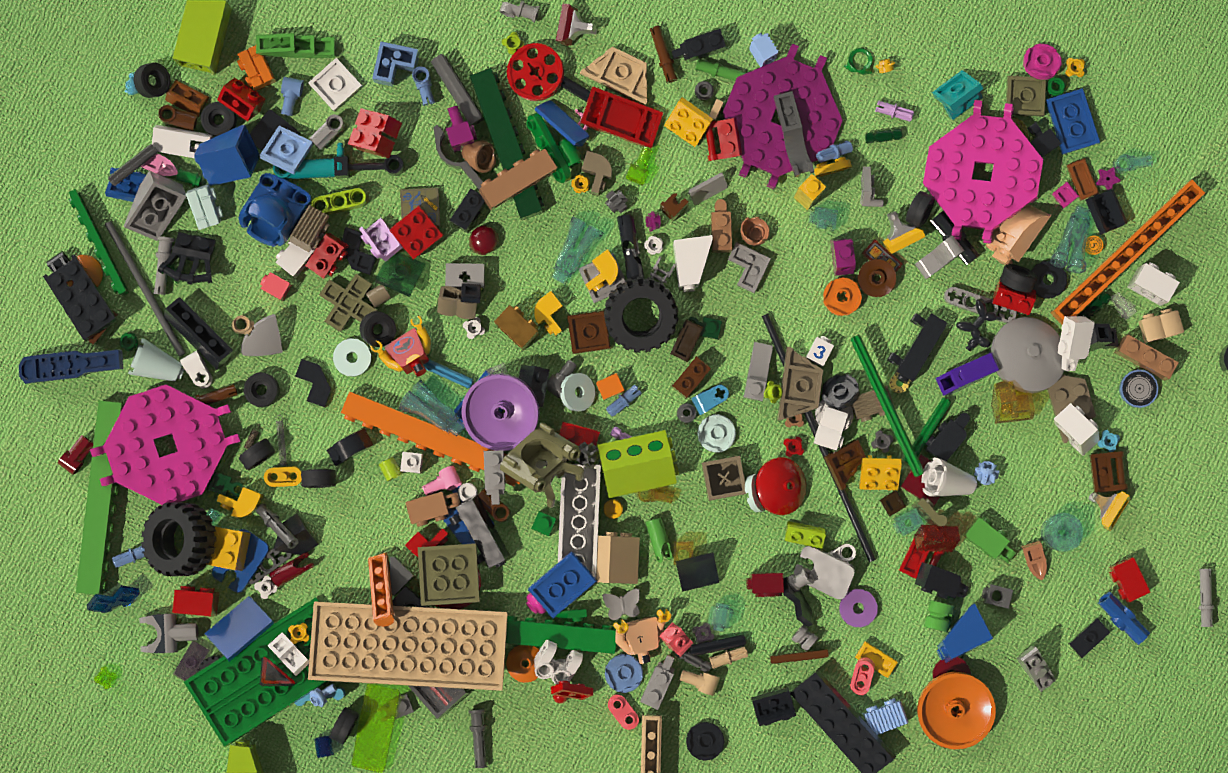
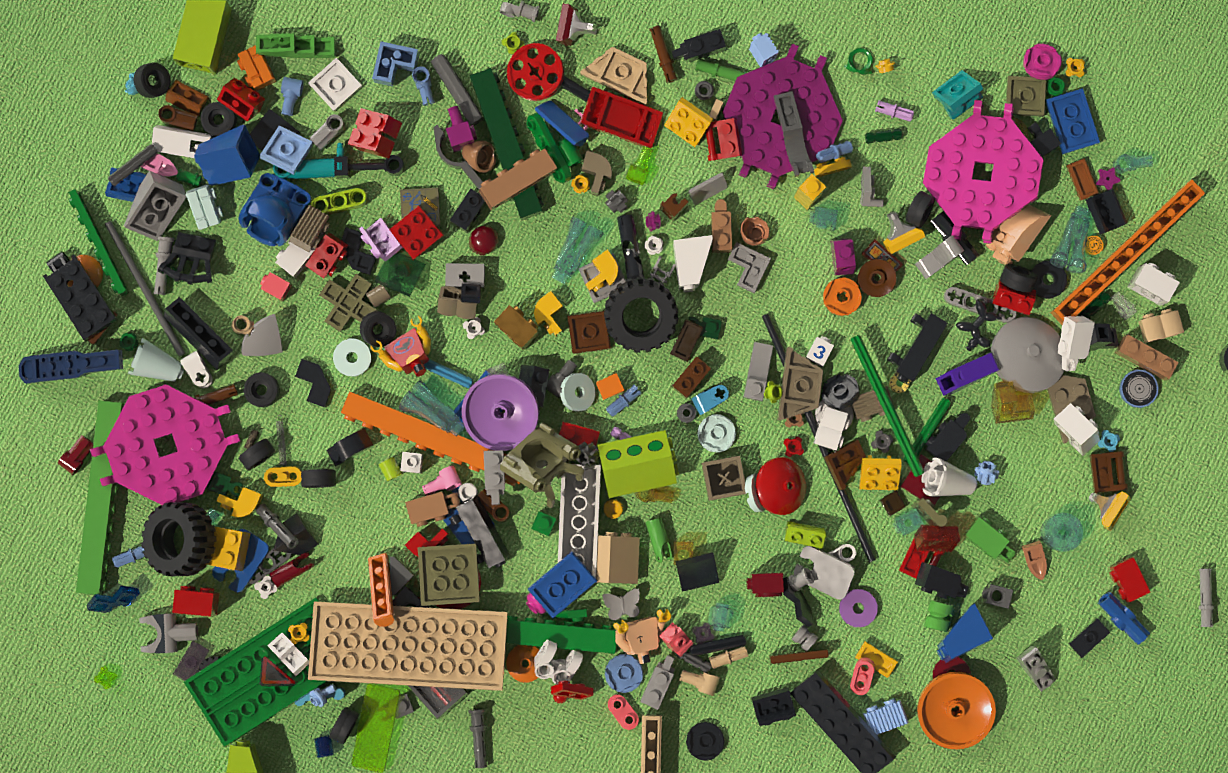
blue tile [204,596,274,661] -> none
dark pink tile [1052,182,1079,209] -> none

